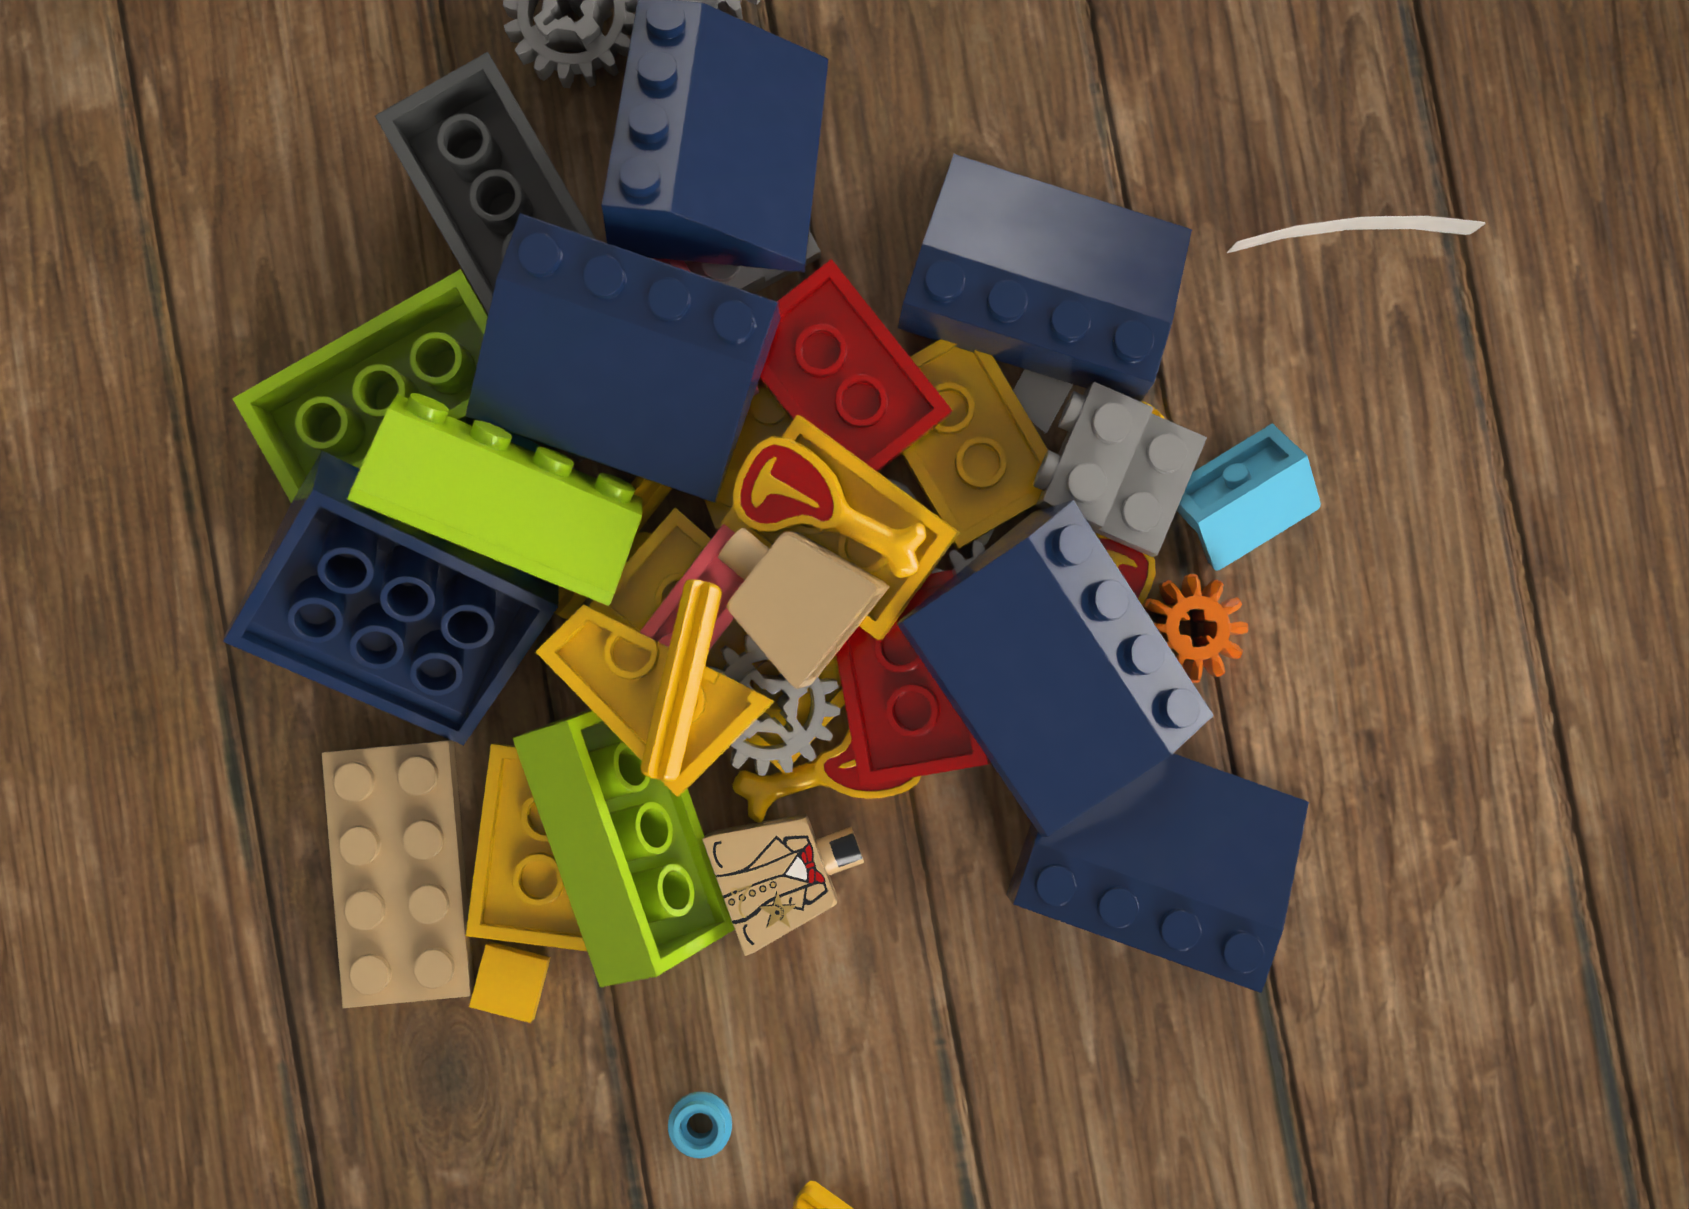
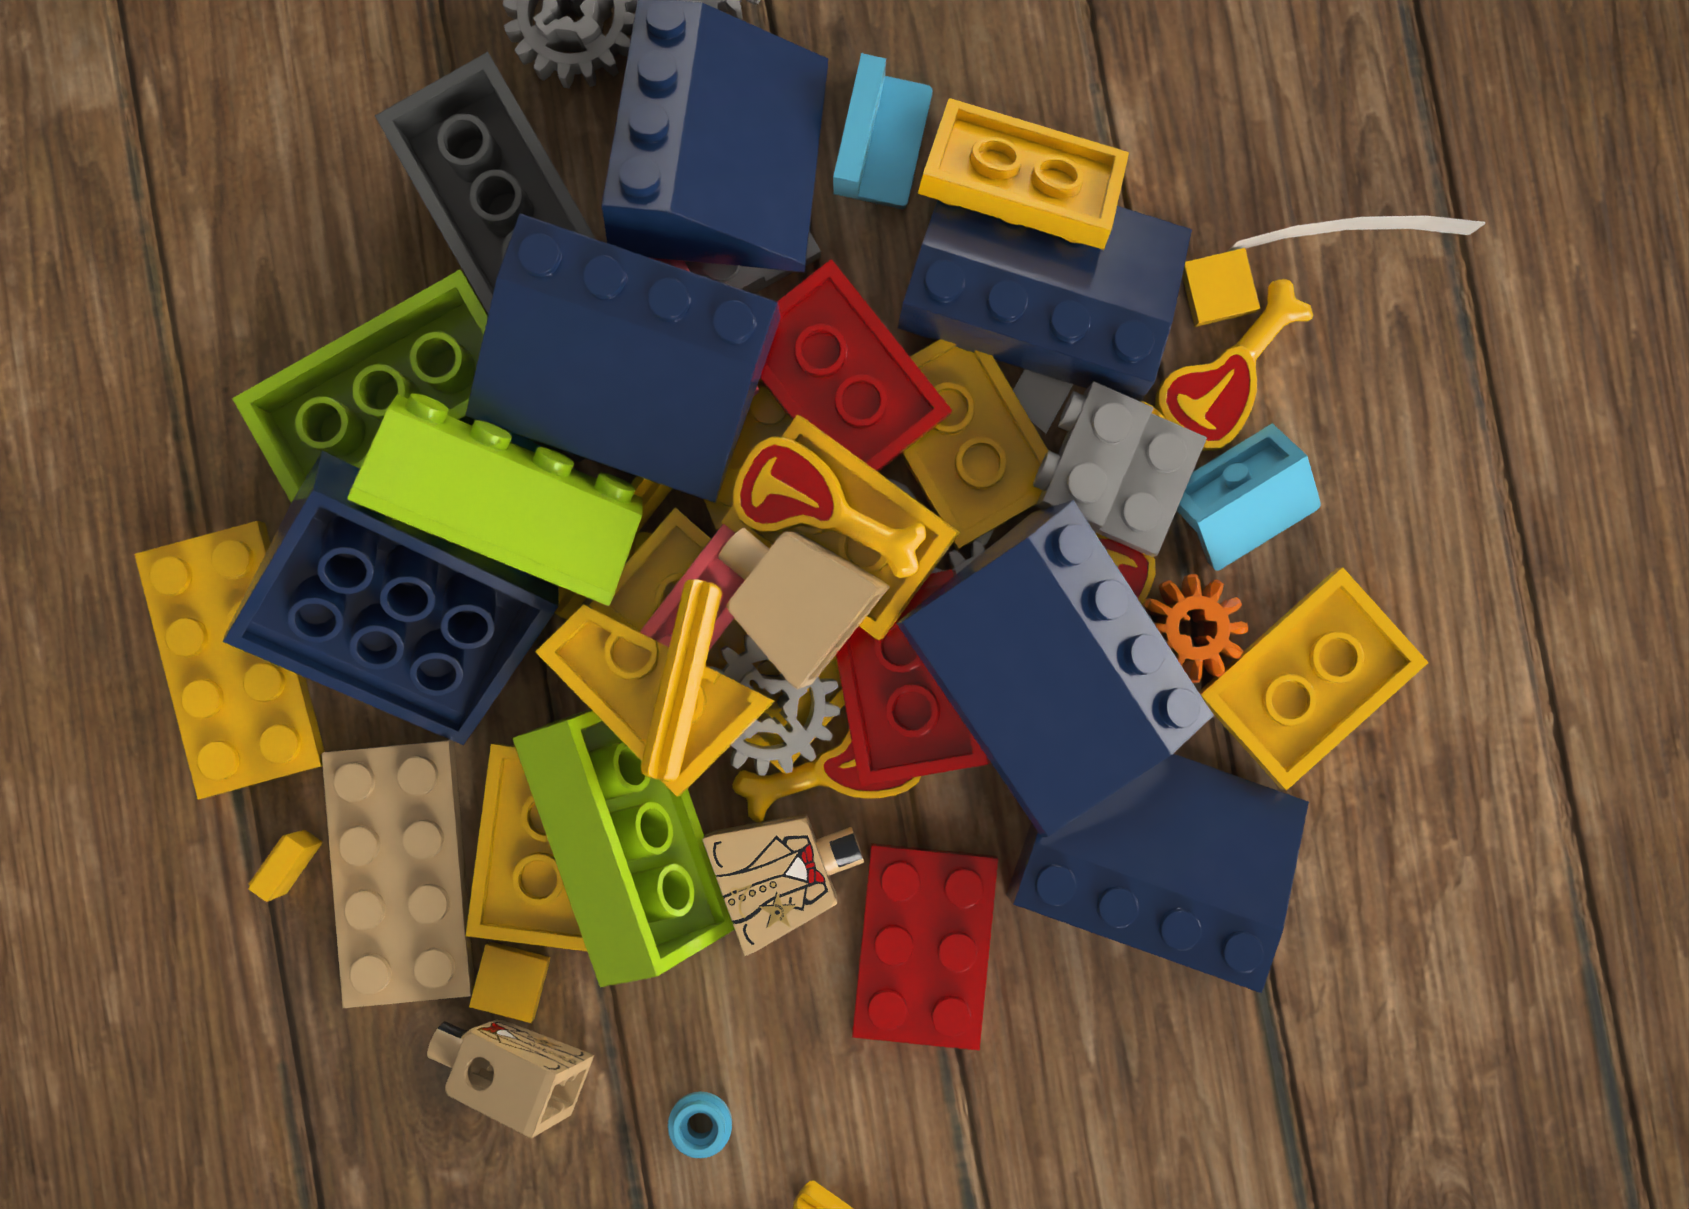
none -> yellow plate [134,521,325,800]
none -> yellow tile [248,830,323,902]
none -> tan torso [427,1019,594,1138]
none -> medium azure panel [833,53,933,209]
none -> red plate [852,843,998,1051]
none -> yellow plate [918,98,1129,250]
none -> piece [1155,279,1313,451]
none -> yellow tile [1182,248,1260,327]
none -> yellow plate [1199,567,1429,791]

